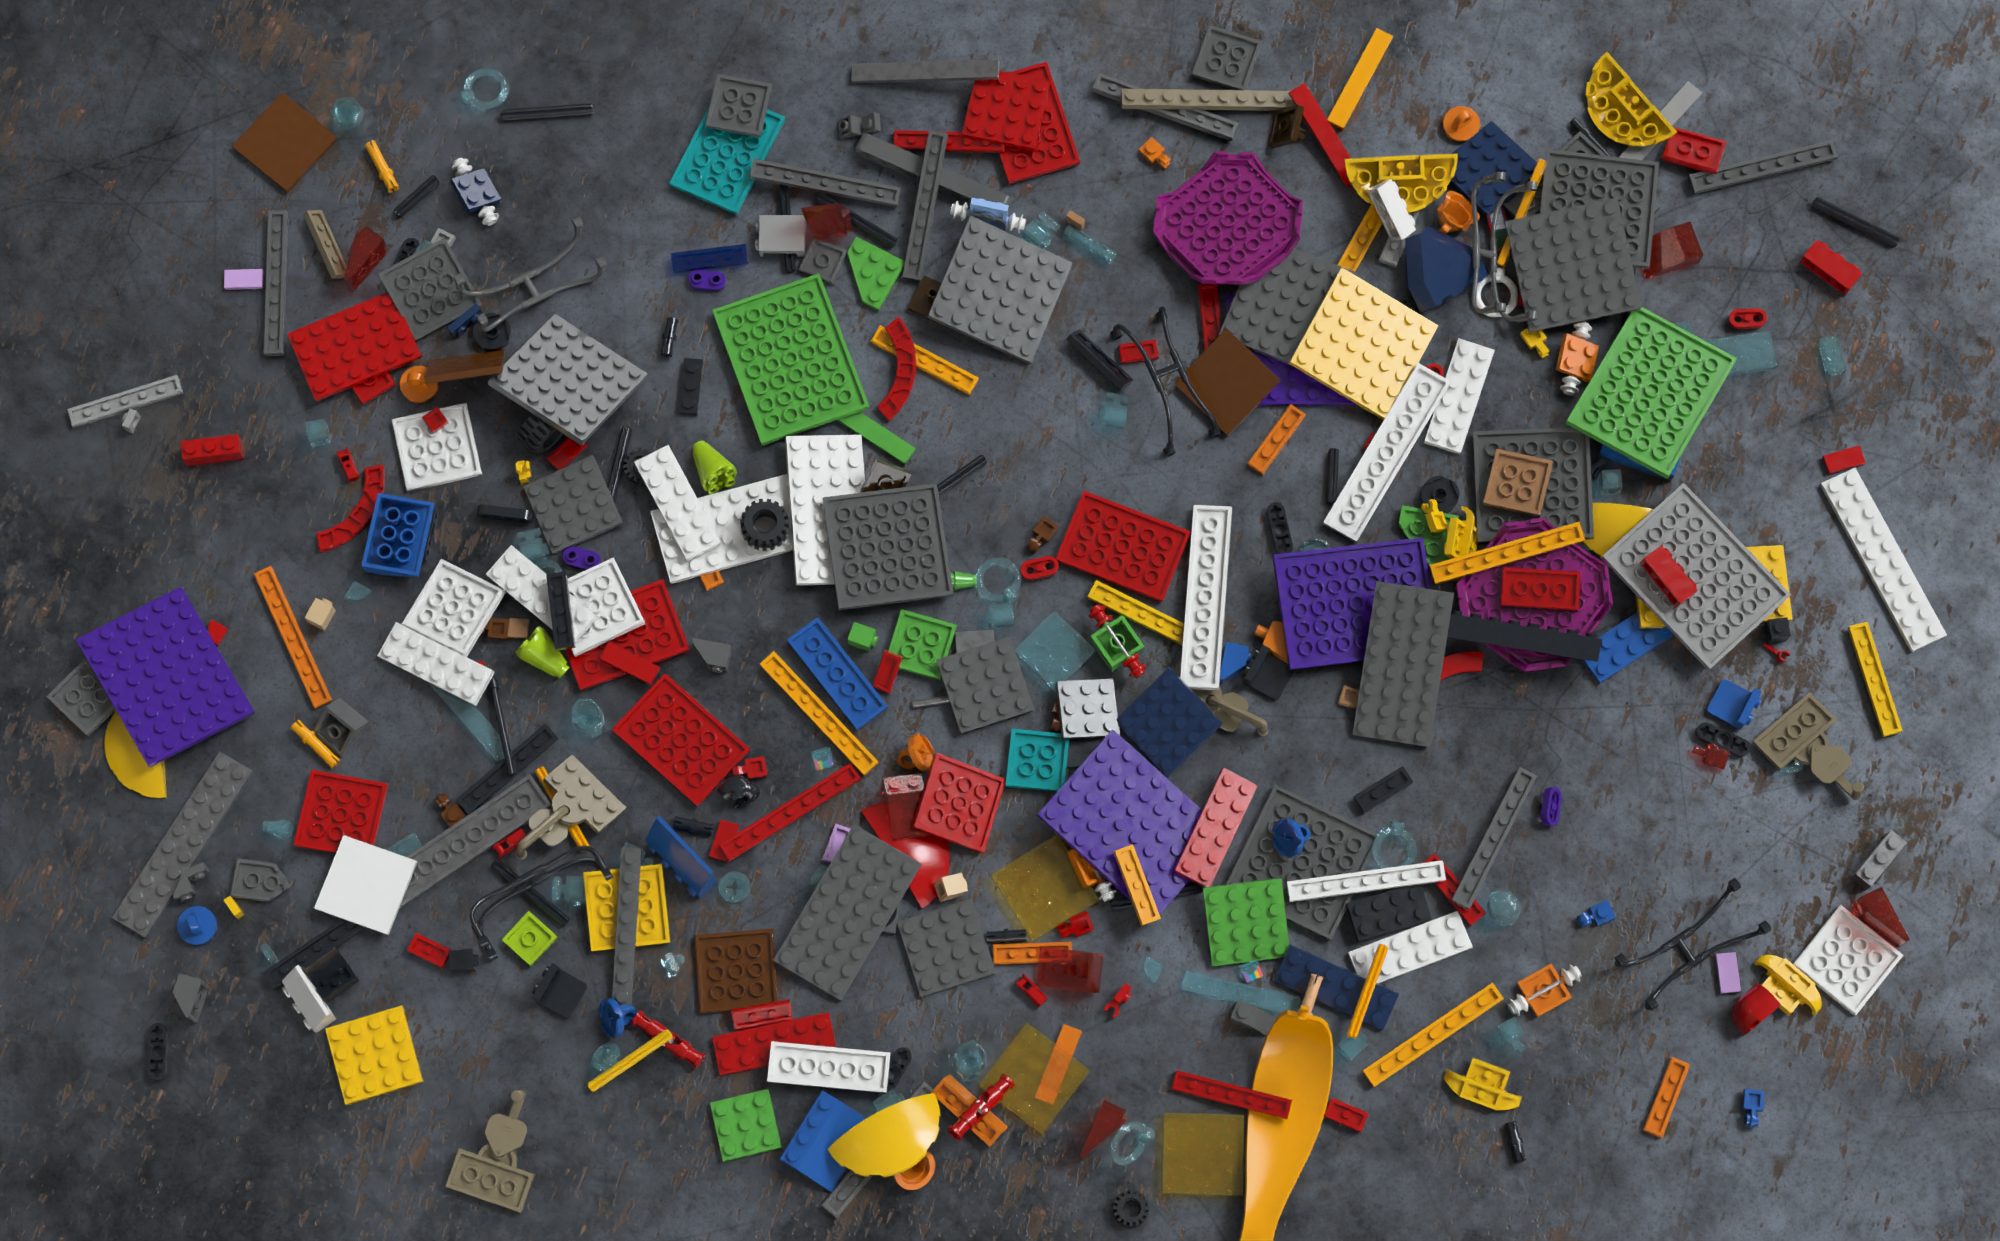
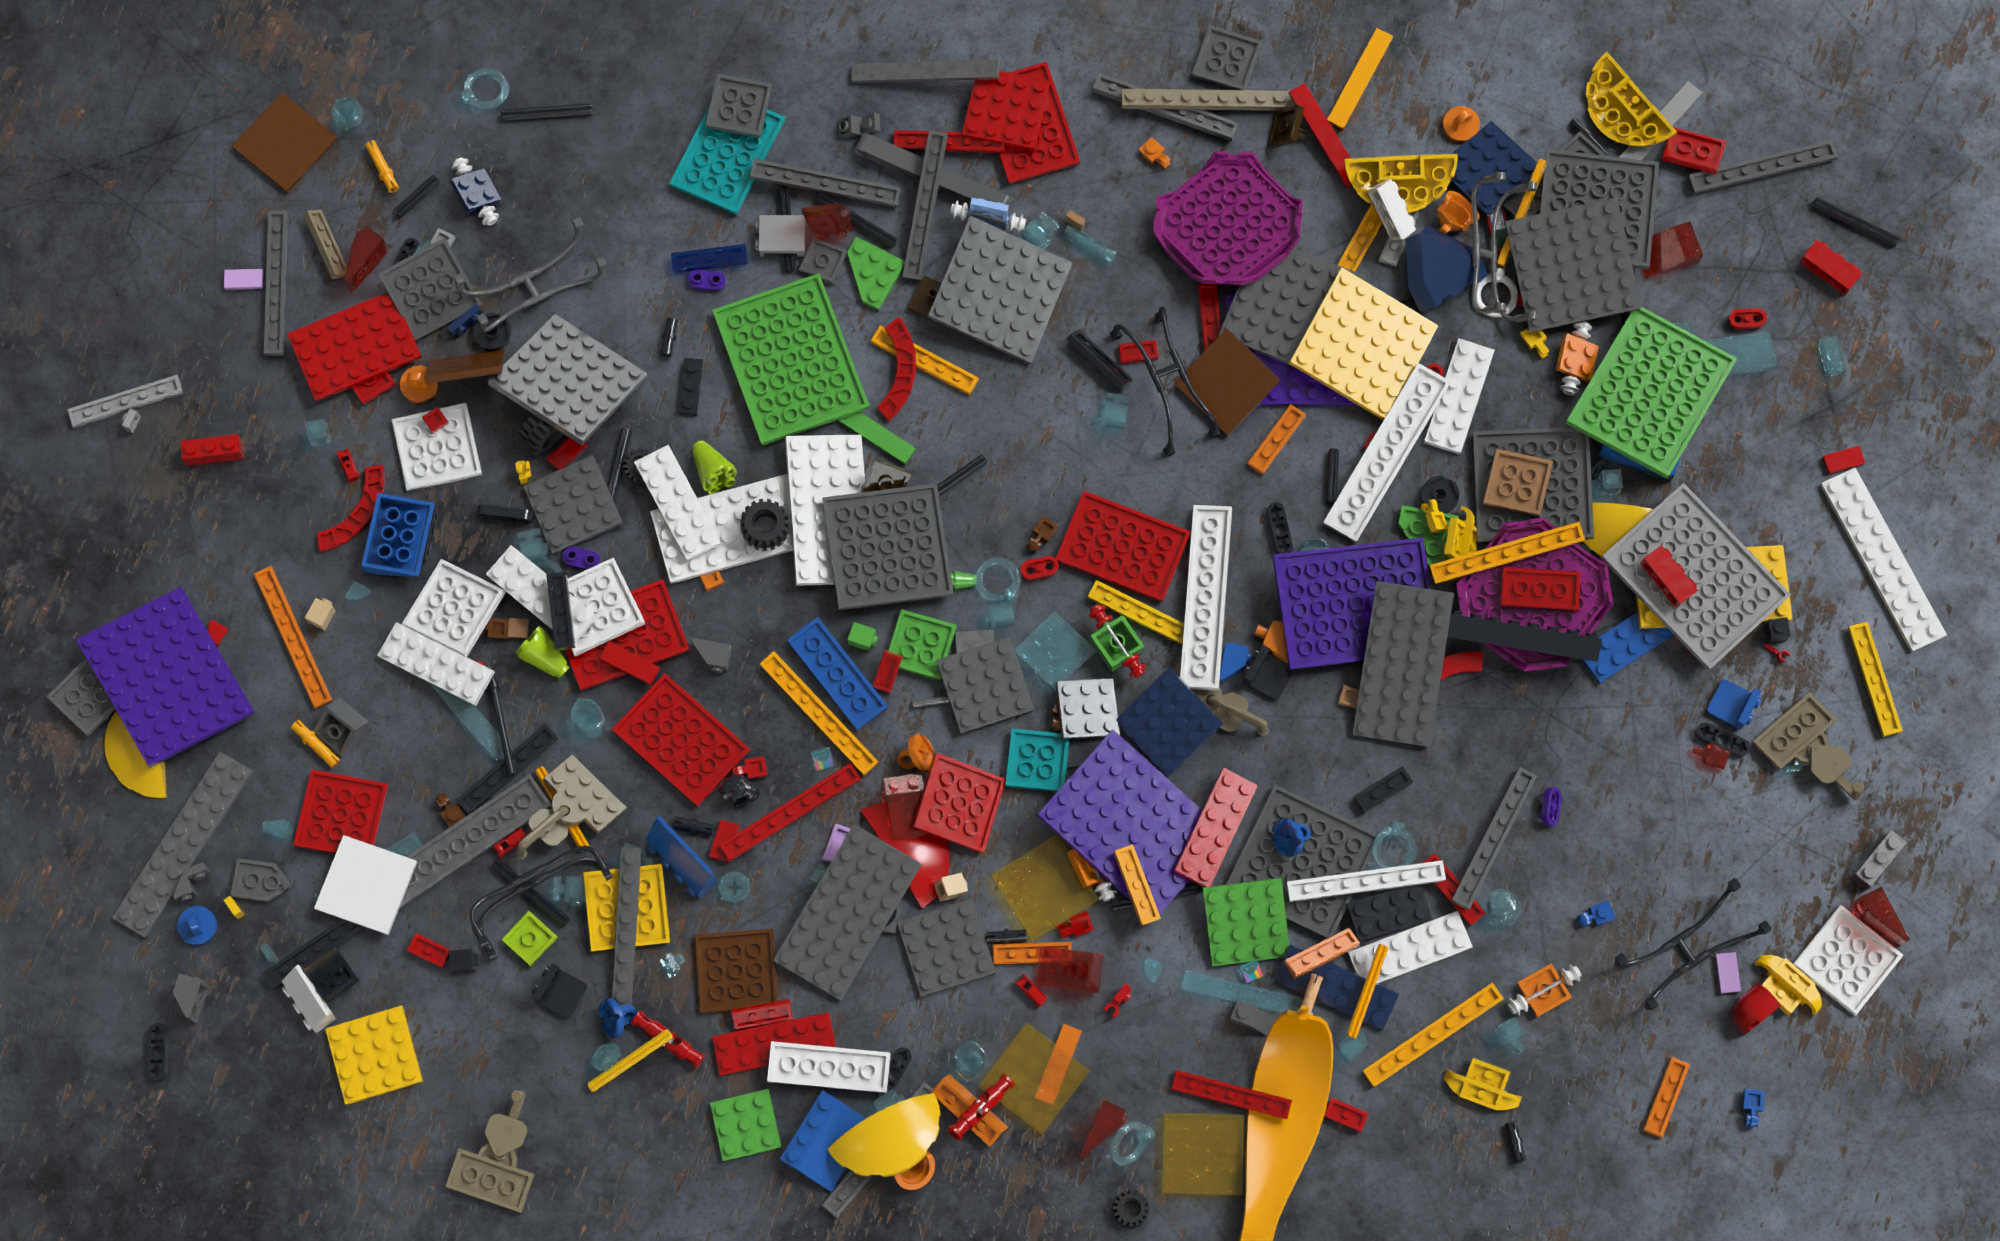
none -> orange tile [1284,928,1360,979]

